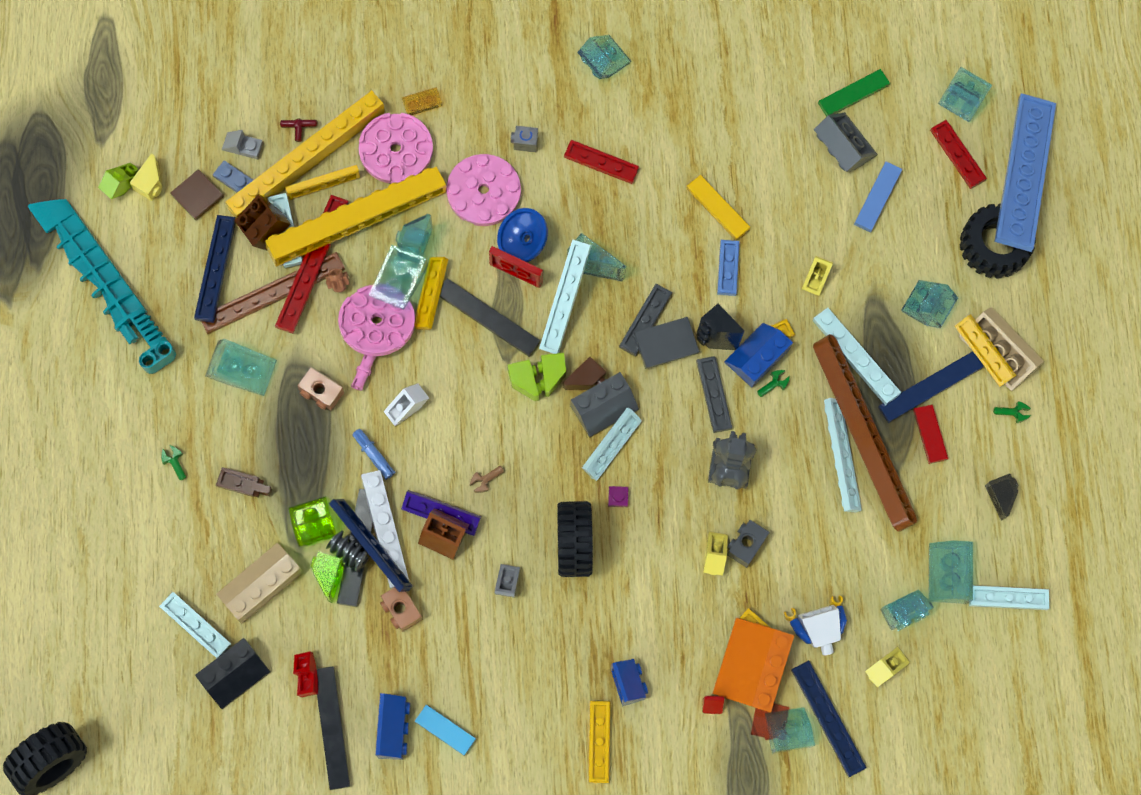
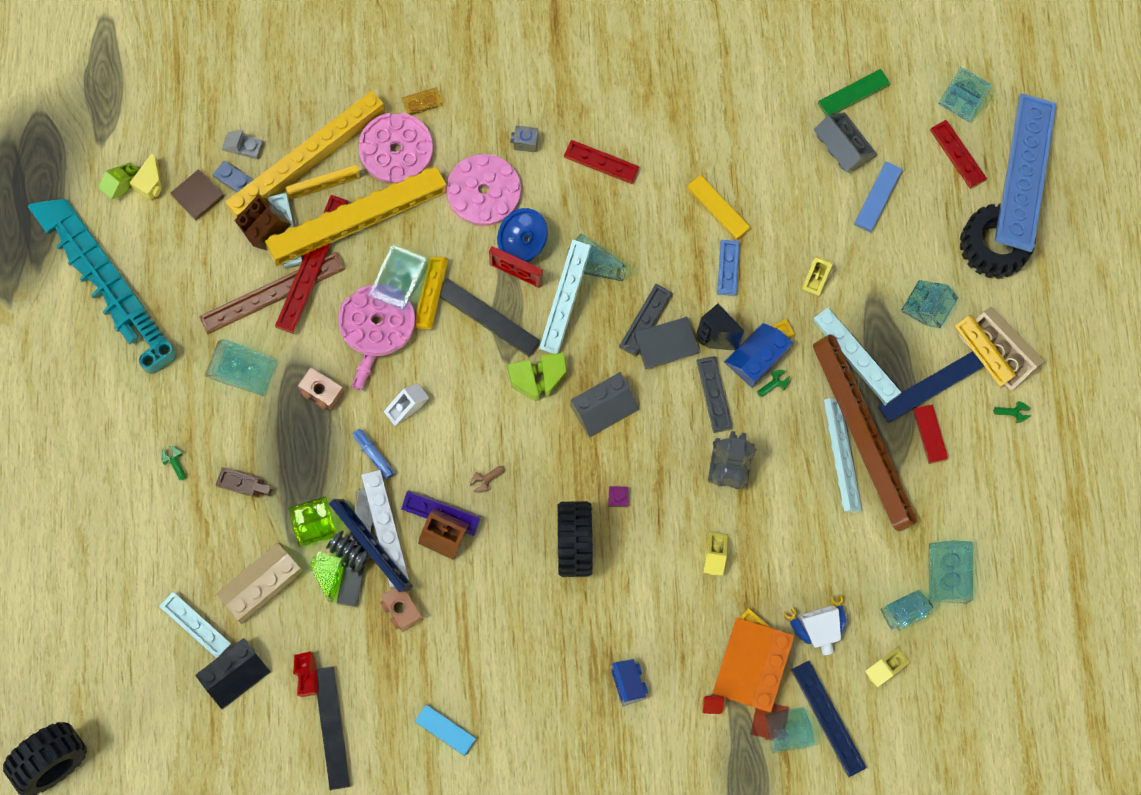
dark blue tile [194,215,236,323] -> none
dark red piece [280,118,318,142] -> none
nougat gear [325,269,350,292] -> none
blue slope [375,693,410,760] -> none
clear light blue slope [395,214,433,262] -> none
light grey slope [494,564,520,598] -> none
reddish brown slope [563,357,606,390] -> none
clear light blue slope [577,35,631,79] -> none
light aqua plate [582,408,642,481] -> none
yellow tile [588,701,610,783] -> none
dark grey brick [727,520,770,568] -> none
light aqua plate [969,585,1049,610] -> none
clear smoke slope [985,474,1018,521] -> none

